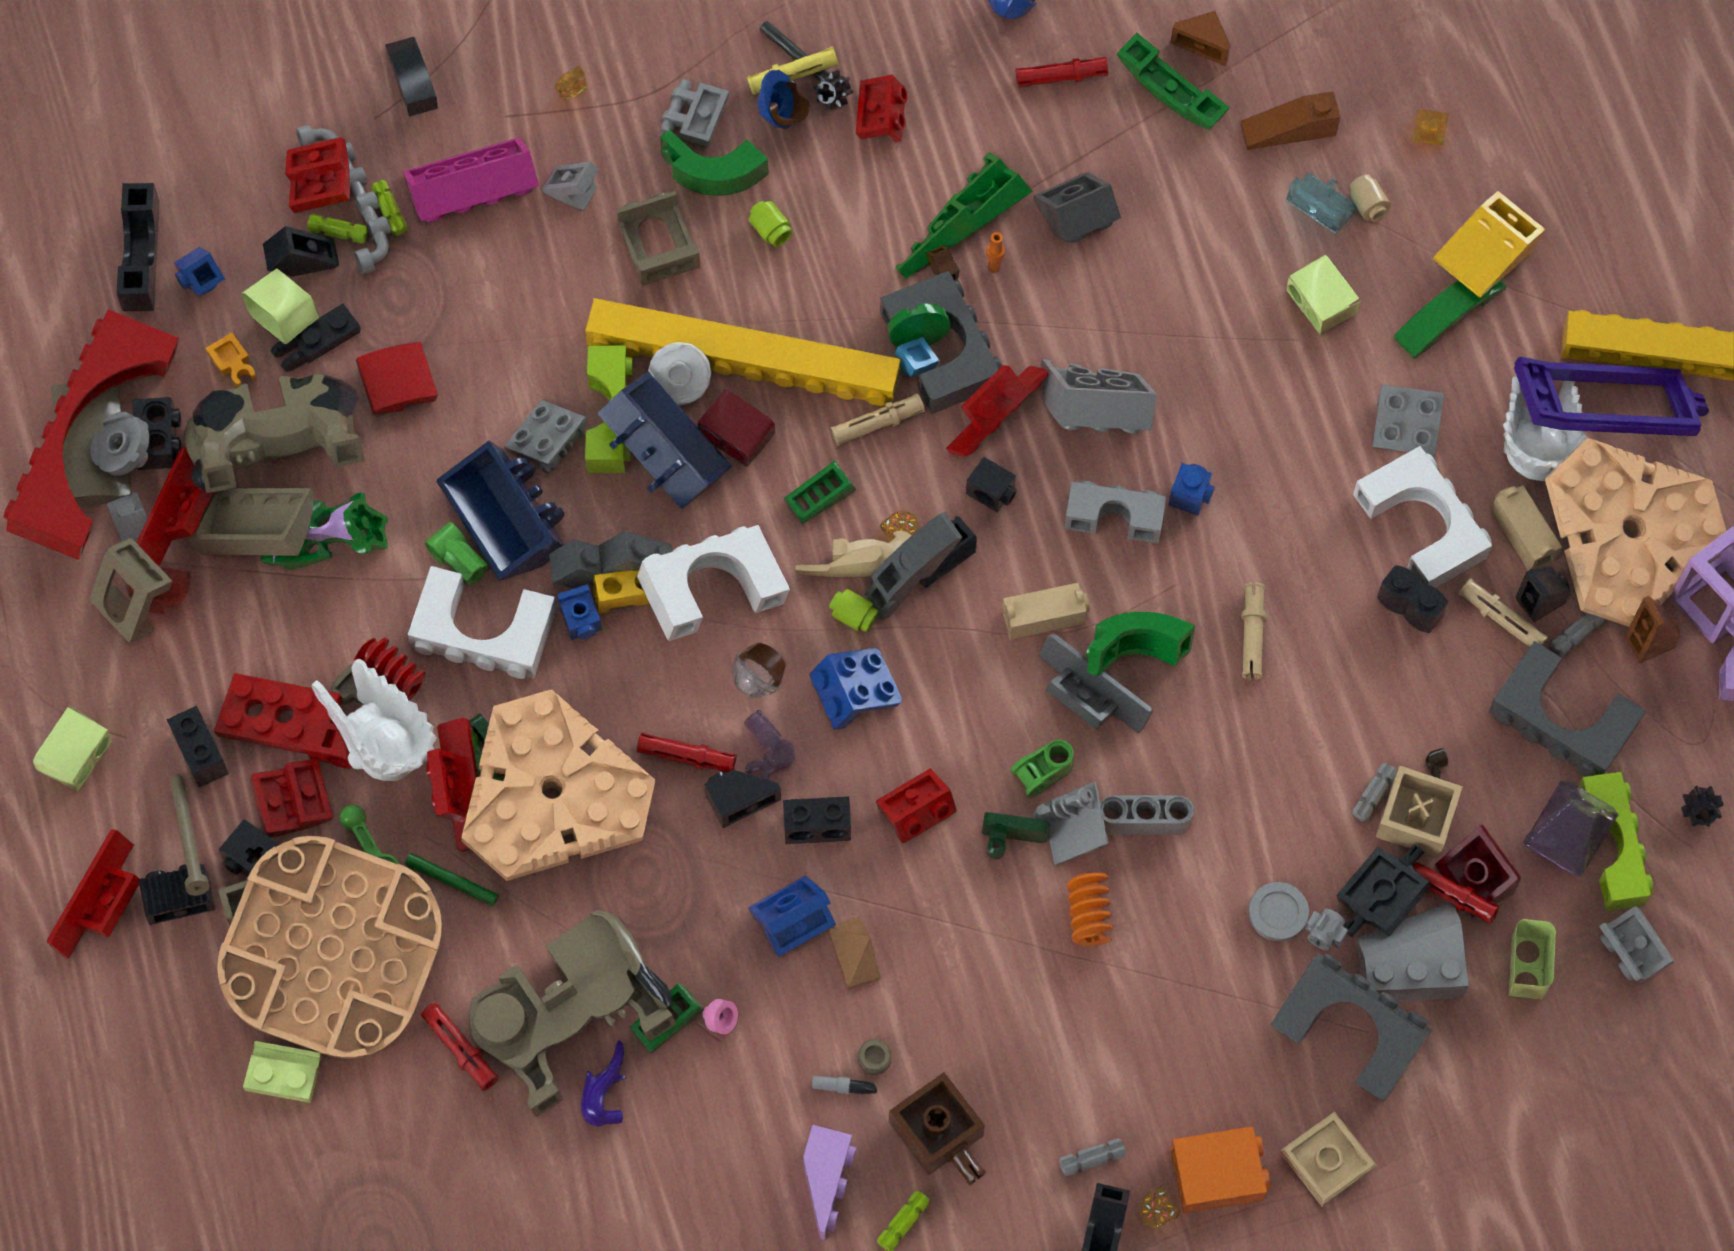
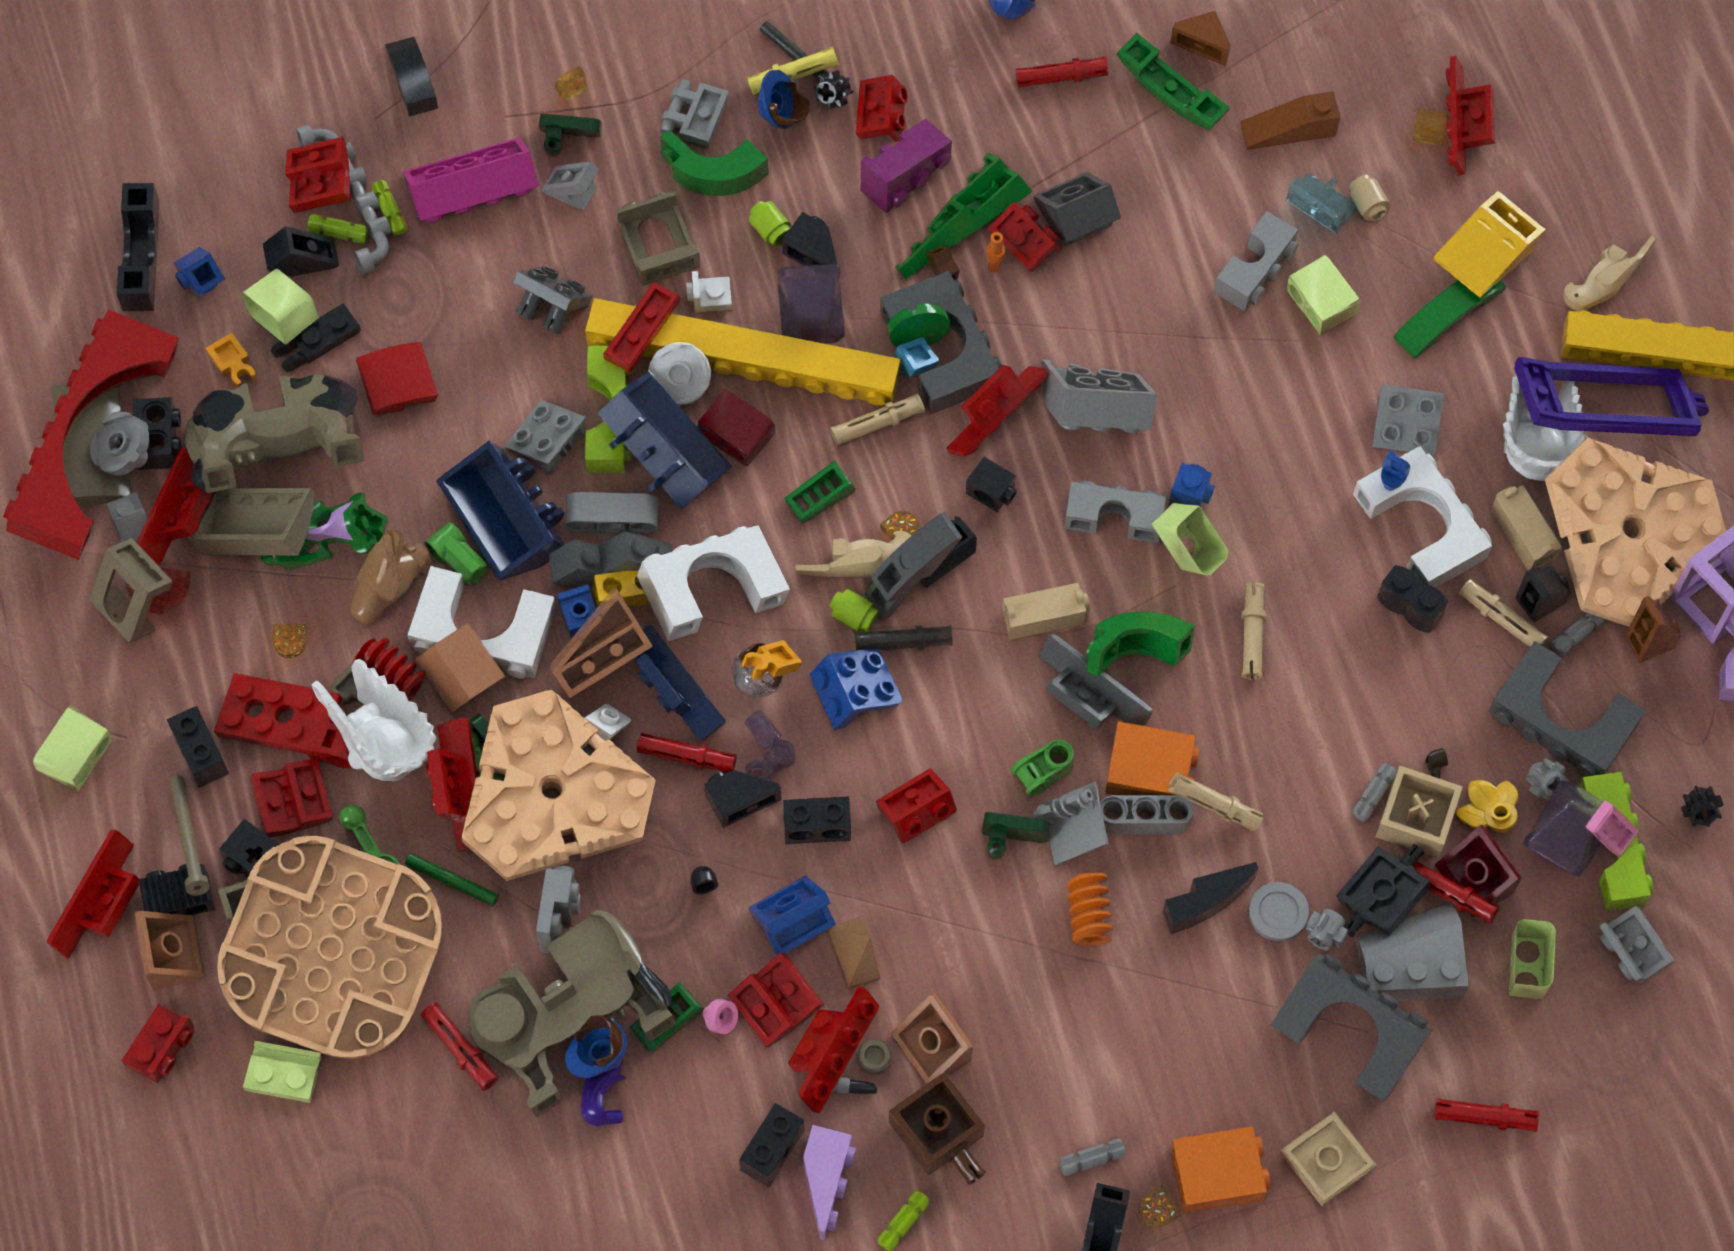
none -> red bracket [121,1004,194,1083]
none -> nougat slope [135,911,204,990]
none -> clear yellow tile [272,624,307,658]
none -> medium nougat animal [350,529,432,625]
none -> nougat slope [415,623,505,713]
none -> dark grey plate [513,266,593,334]
none -> light grey plate [536,866,581,954]
none -> dark green piece [539,114,602,156]
none -> nougat wedge [550,586,653,698]
none -> light grey beam [565,492,659,534]
none -> blue piece [565,1015,627,1078]
none -> white bracket [583,704,631,756]
none -> red tile [603,282,680,373]
none -> dark blue bracket [635,624,726,741]
none -> white bracket [686,271,732,313]
none -> black hinge [690,866,718,894]
none -> red slope [727,952,824,1047]
none -> black brick [739,1103,805,1187]
none -> light orange plate [741,640,802,679]
none -> clear purple piece [778,264,845,344]
none -> black slope [782,212,838,284]
none -> red bracket [788,987,879,1113]
none -> clear smoke pin [855,625,953,651]
none -> magenta wedge [860,118,952,213]
none -> nougat slope [891,992,973,1084]
none -> red bracket [988,202,1062,272]
none -> orange brick [1105,721,1200,795]
none -> yellowish green piece [1152,503,1228,575]
none -> black slope [1163,862,1258,934]
none -> tan pin [1168,773,1263,831]
none -> light grey arch [1214,211,1299,312]
none -> blue piece [1381,450,1410,491]
none -> red pin [1434,1098,1539,1132]
none -> red bracket [1446,56,1495,175]
none -> yellow plate [1456,780,1519,833]
none -> light grey gear [1526,758,1569,801]
none -> tan animal [1563,236,1655,310]
none -> bright pink plate [1585,800,1639,857]

